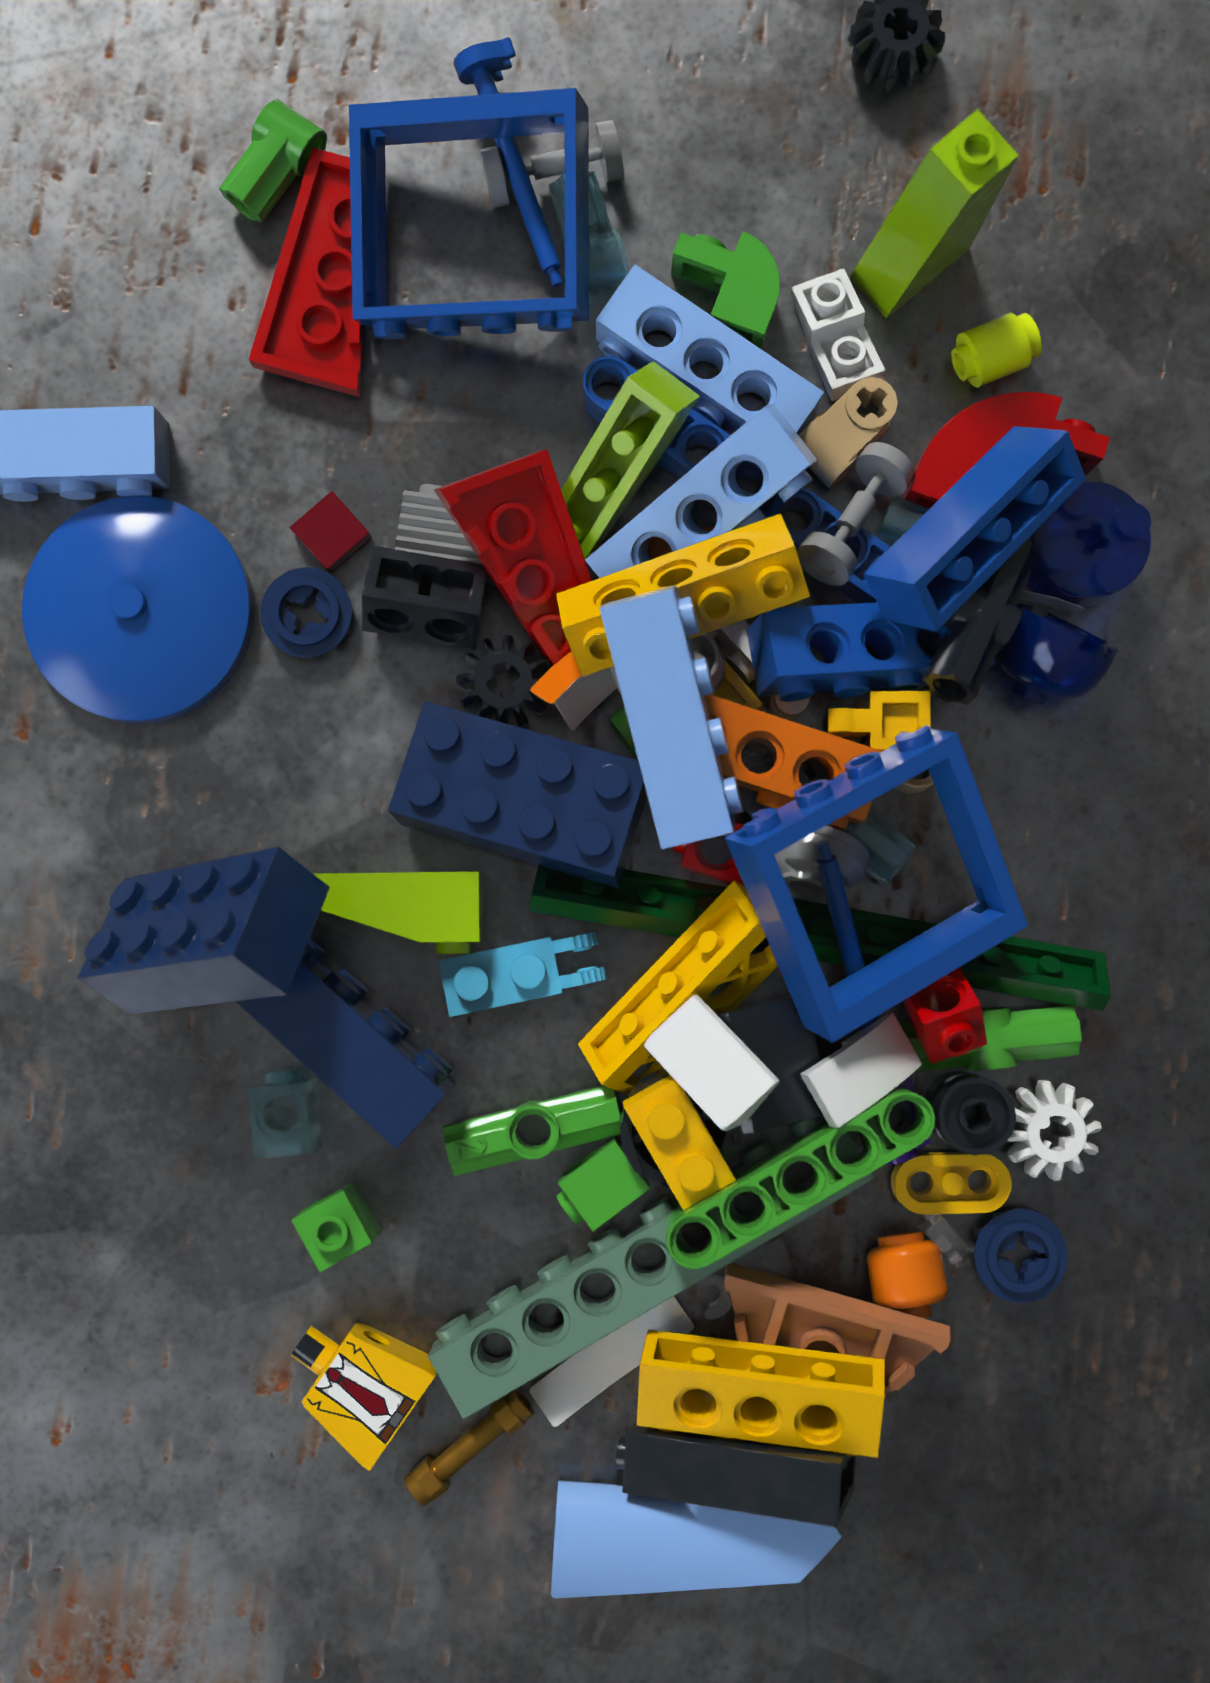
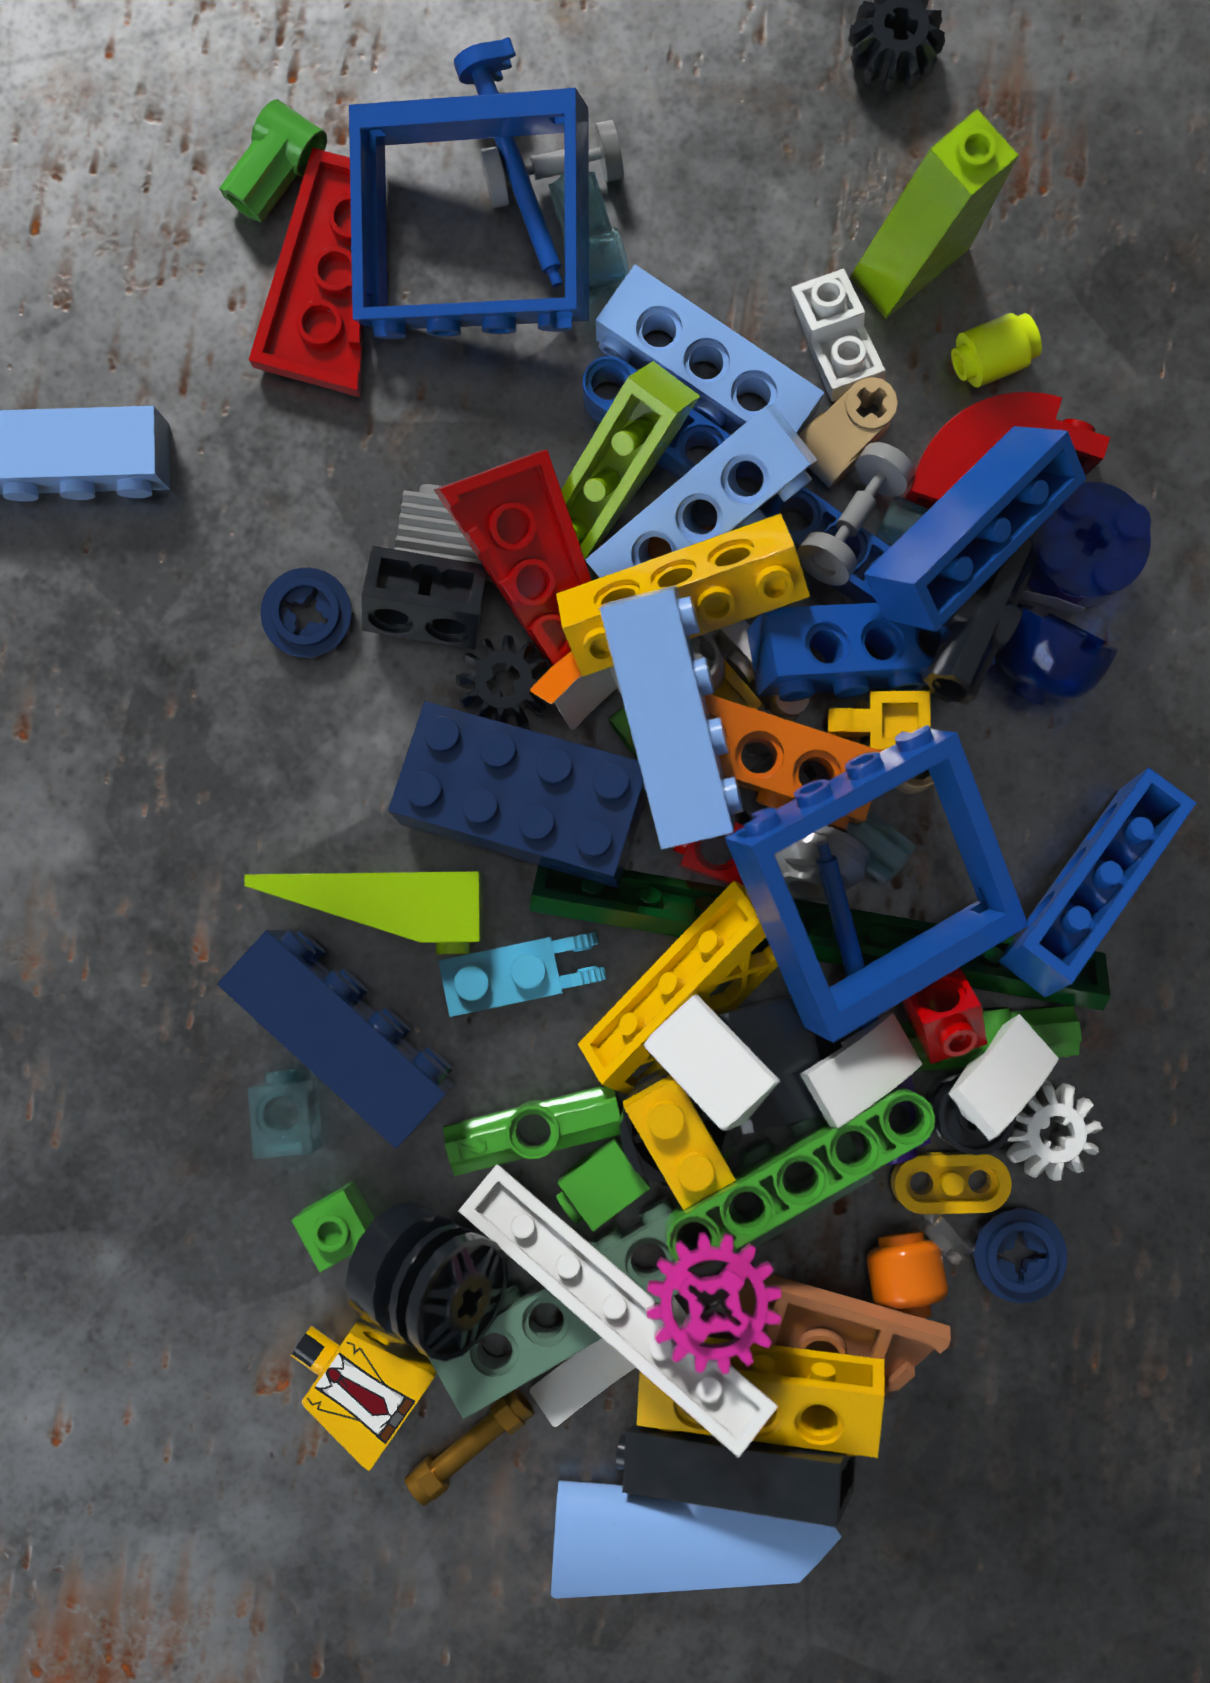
blue dish [22,496,254,724] -> none
dark blue brick [77,847,330,1014] -> none
dark red tile [289,491,372,574] -> none
bright green brick [671,231,780,349] -> none
none -> black wheel [346,1202,508,1362]
none -> white plate [458,1164,778,1458]
none -> dark pink gear [646,1232,782,1374]
none -> white slope [949,1014,1059,1141]
none -> blue brick [998,767,1196,998]

